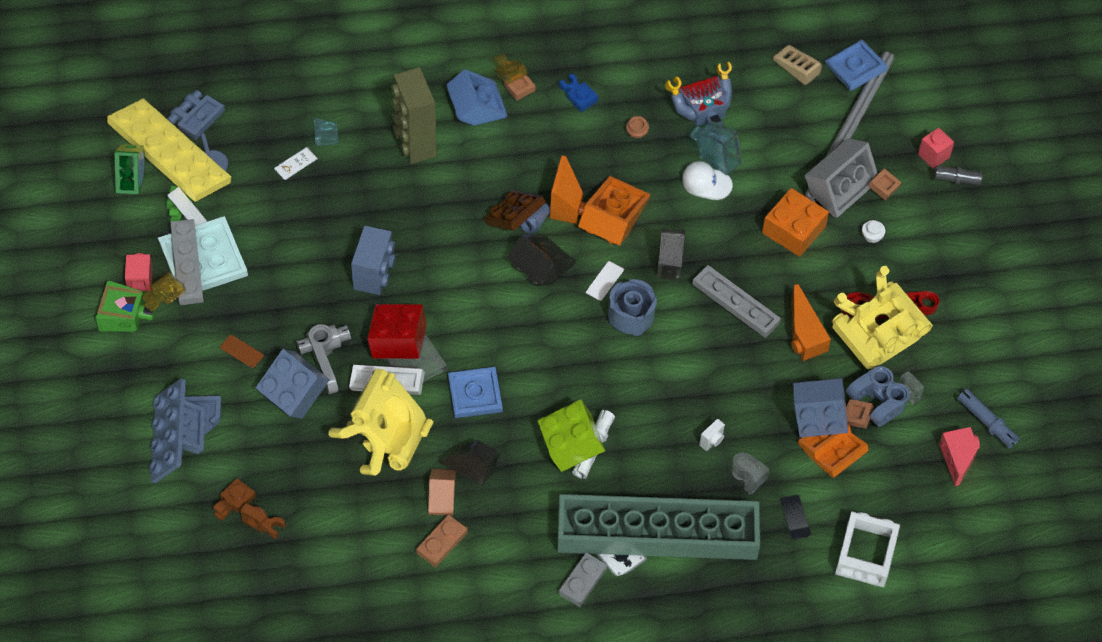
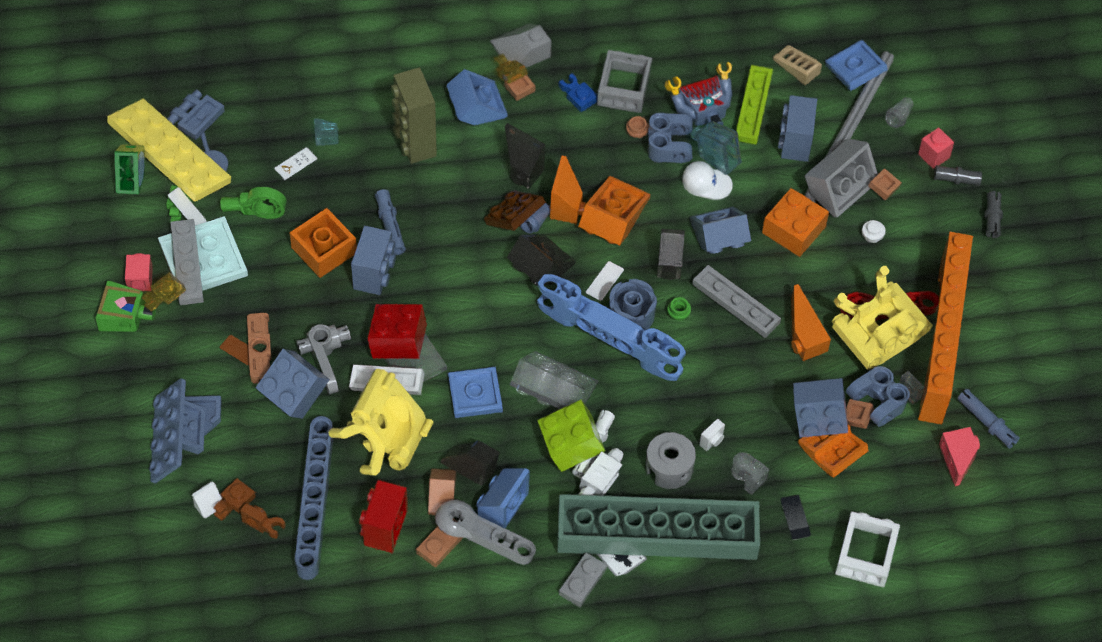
none -> white slope [192,482,222,518]
none -> bright green pin [220,187,287,219]
none -> nougat piece [247,313,272,383]
none -> orange brick [290,208,357,278]
none -> sand blue beam [295,416,333,580]
none -> red brick [360,480,408,553]
none -> sand blue pin [375,189,406,255]
none -> light grey beam [435,500,536,564]
none -> medium blue slope [476,468,529,528]
none -> light grey slope [490,24,551,74]
none -> clear smoke slope [504,123,545,189]
none -> clear slope [510,351,598,410]
none -> medium blue piece [537,274,686,381]
none -> white piece [579,448,623,496]
none -> light grey window [597,50,652,113]
none -> light grey piece [645,432,696,489]
none -> sand blue piece [648,113,693,163]
none -> bright green plate [667,297,691,320]
none -> sand blue slope [690,207,751,253]
none -> lime plate [735,65,773,145]
none -> sand blue brick [778,95,817,162]
none -> clear cone [885,97,914,128]
none -> orange arch [918,232,973,425]
none -> dark grey pin [984,191,1003,238]

